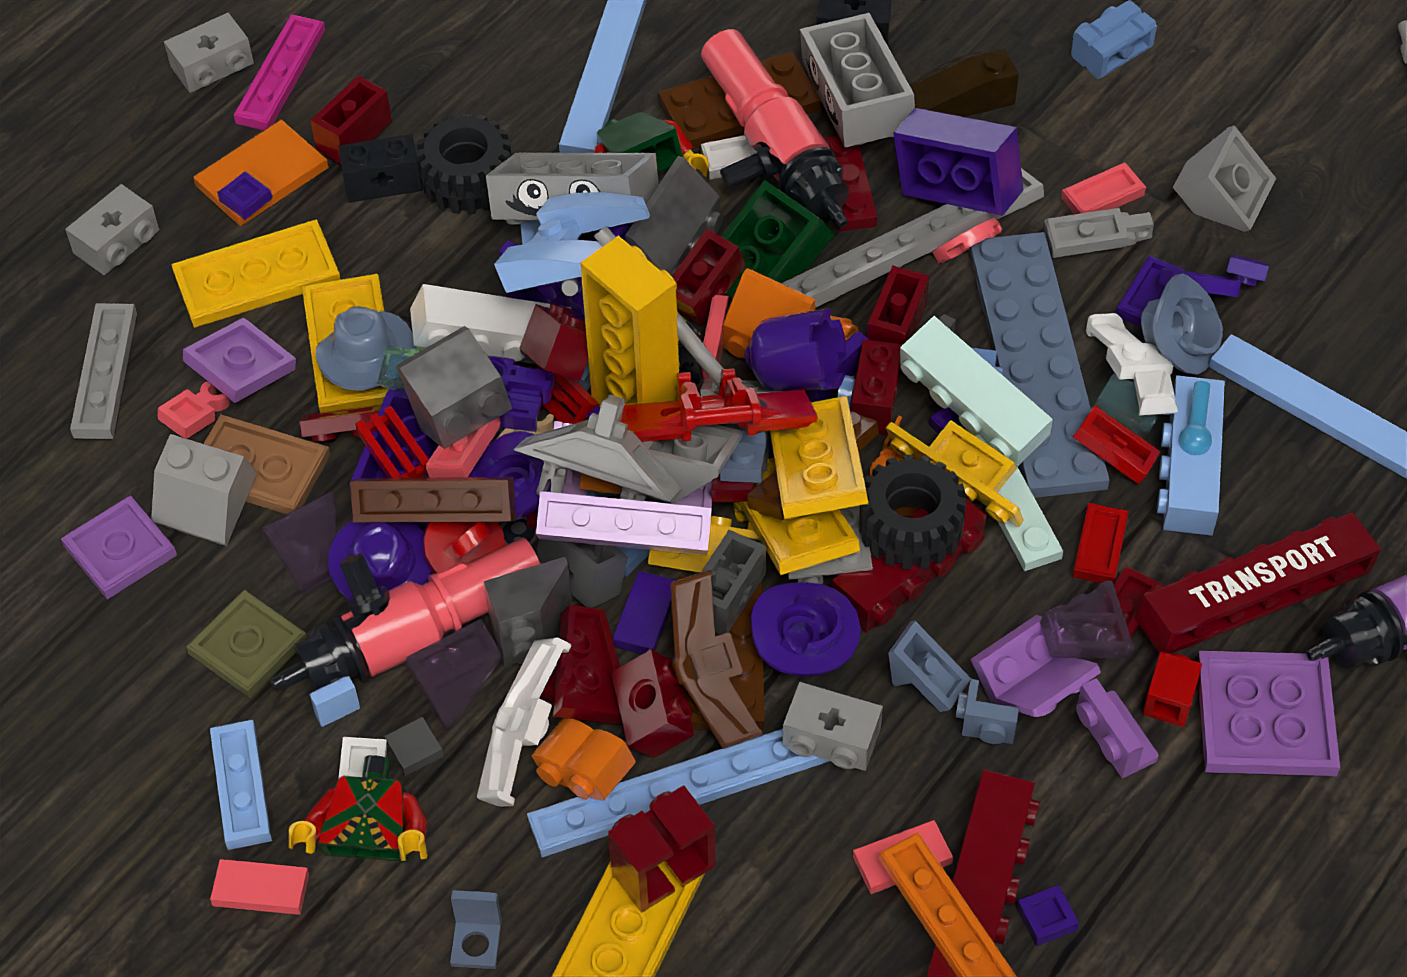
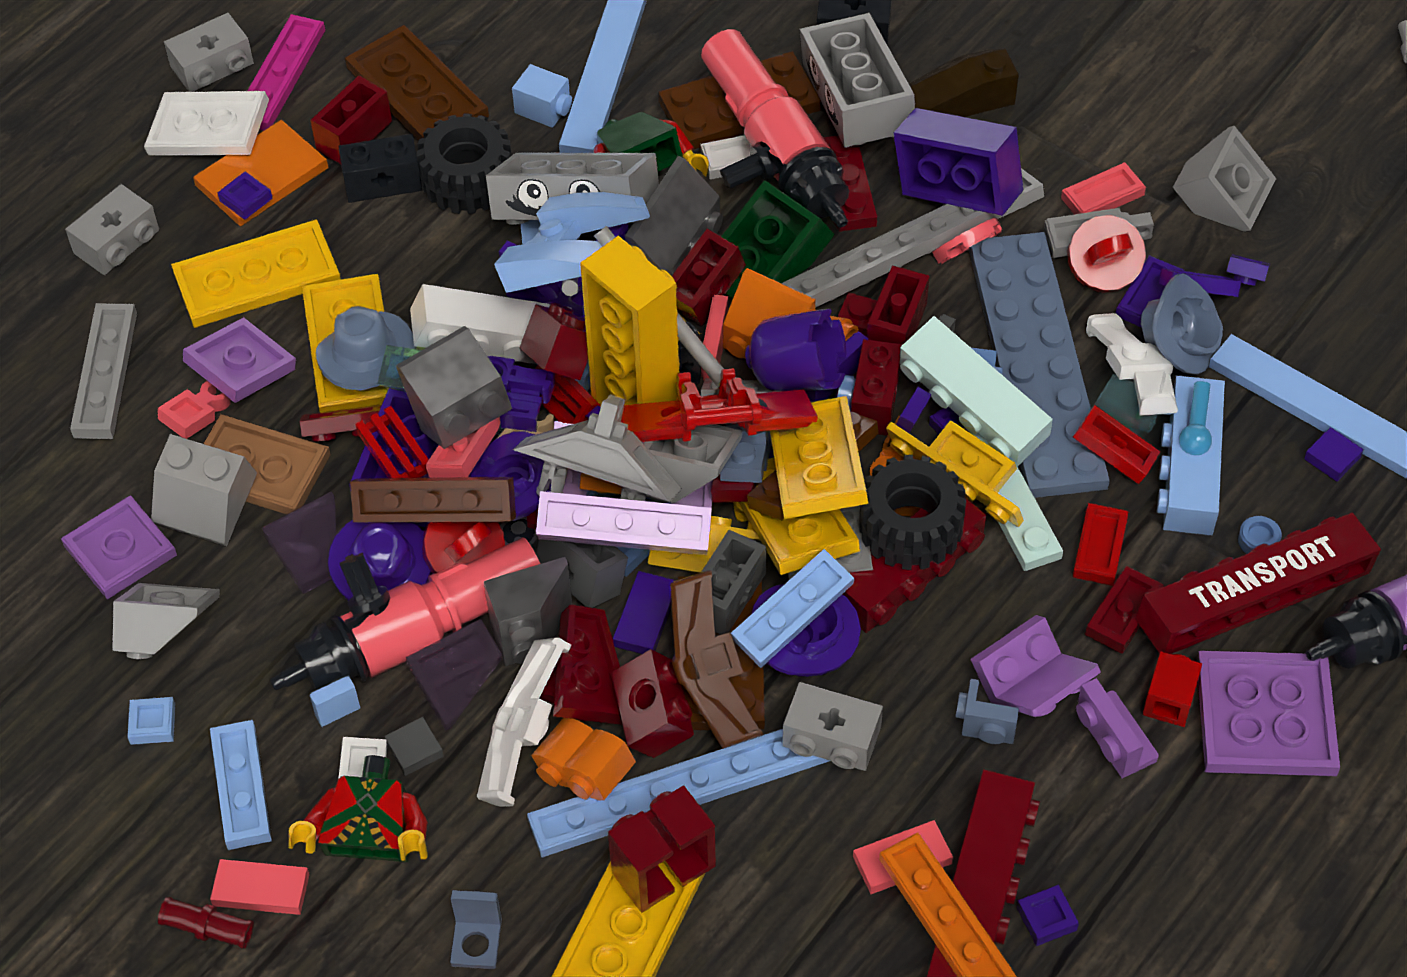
olive tile [186,590,307,698] -> none
sand blue slope [888,621,971,712] -> none
clear purple wing [1040,581,1134,658] -> none
medium blue brick [1071,0,1157,79] -> none
none -> light grey slope [113,583,220,659]
none -> light blue tile [128,697,175,745]
none -> white tile [144,91,269,155]
none -> dark red pin [158,897,254,949]
none -> reddish brown plate [345,25,489,141]
none -> light blue brick [512,64,572,128]
none -> light blue plate [731,549,854,668]
none -> dark red plate [838,292,878,337]
none -> dark purple tile [896,387,932,434]
none -> tile [1067,215,1146,293]
none -> medium blue tile [1238,516,1282,554]
none -> dark purple tile [1304,427,1364,482]

